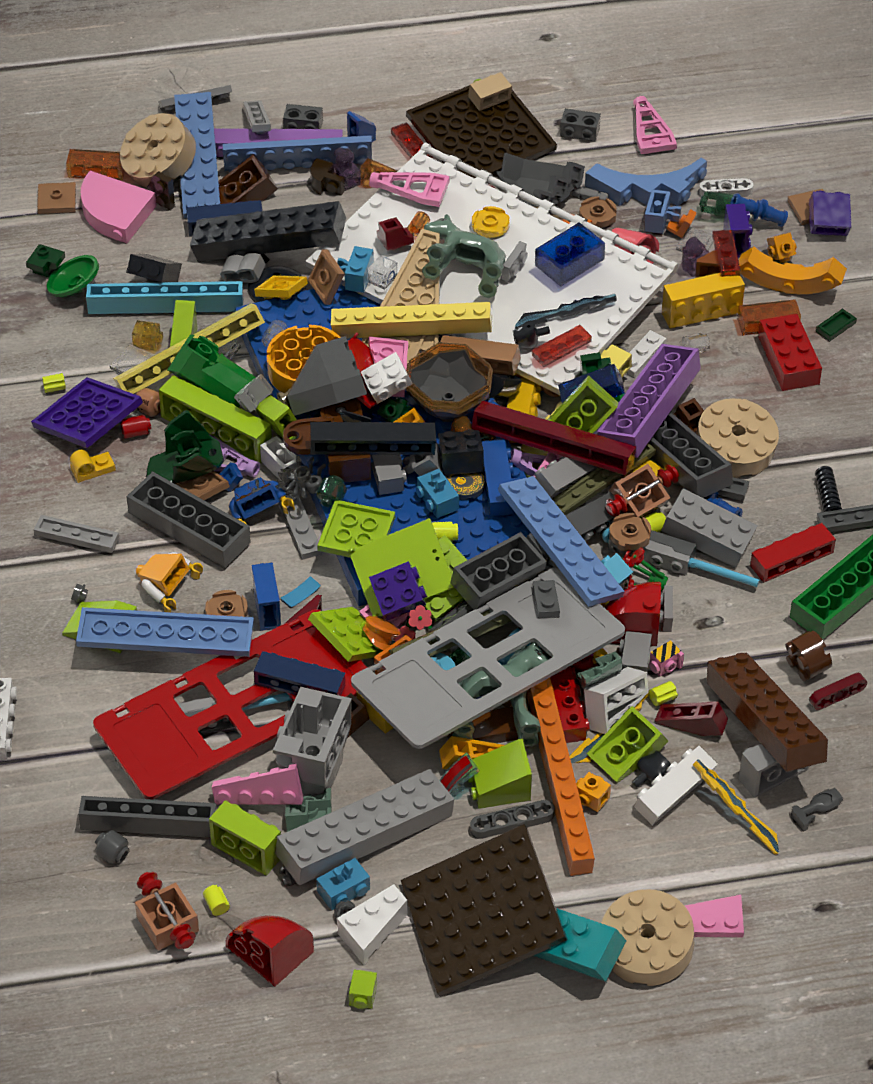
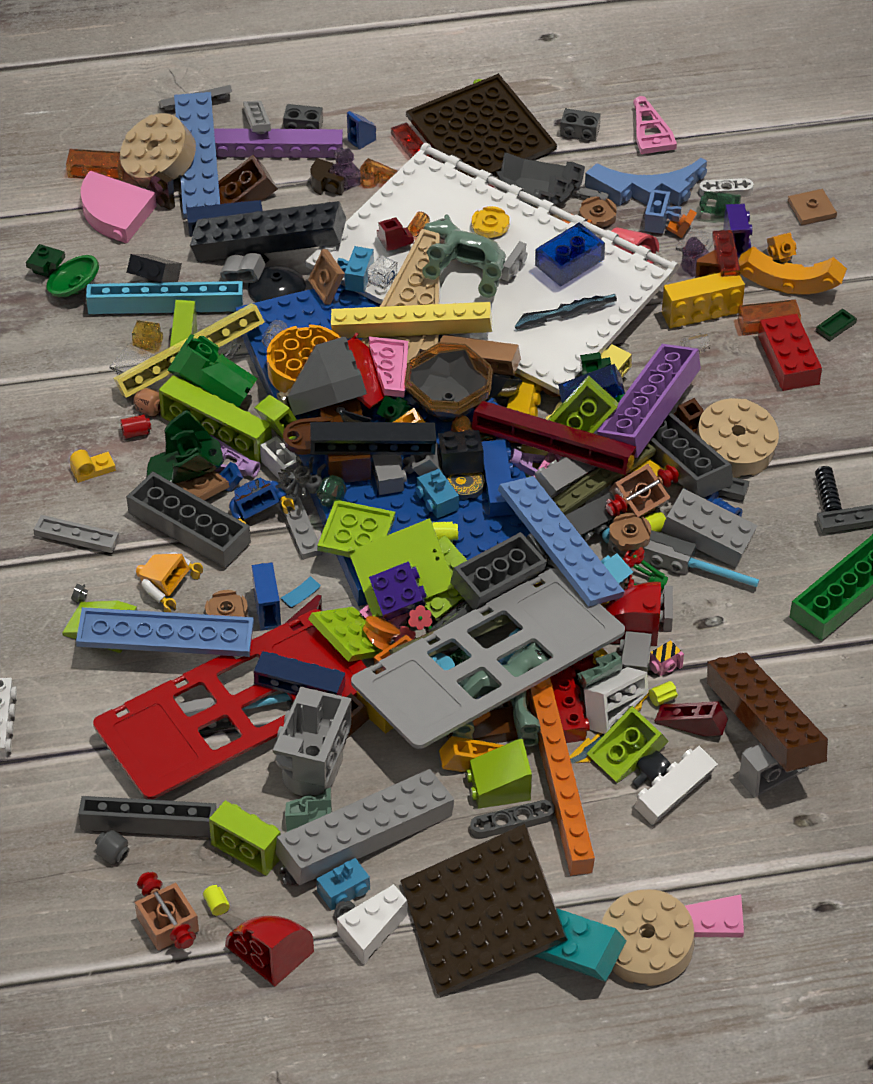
dark purple plate [31,377,143,448] -> none
medium nougat plate [37,182,76,214] -> none
neon yellow piece [42,373,66,393] -> none
bright pink wing [212,763,303,805] -> none
medium blue plate [223,136,372,172] -> none
light grey brick [234,374,273,413] -> none
yellow plate [254,276,308,300] -> none
lime brick [349,969,377,1009] -> none
white plate [361,352,413,404] -> none
bright pink plate [369,172,450,207] -> none
slope [440,752,479,798] -> none
tan brick [468,72,512,111] -> none
black piece [512,322,550,349] -> none
clear red plate [532,325,592,367] -> none
dark grey plate [533,580,560,618] -> none
light orange brick [576,772,611,812] -> none
white plate [626,330,667,378] -> none
yellow sword [693,759,779,855] -> none
blue piece [730,193,788,227] -> none
red brick [750,523,836,583] -> none
reddish brown brick [785,631,832,682] -> none
dark grey piece [791,788,843,832] -> none
dark purple brick [809,191,852,236] -> none
dark red beam [809,672,868,710] -> none

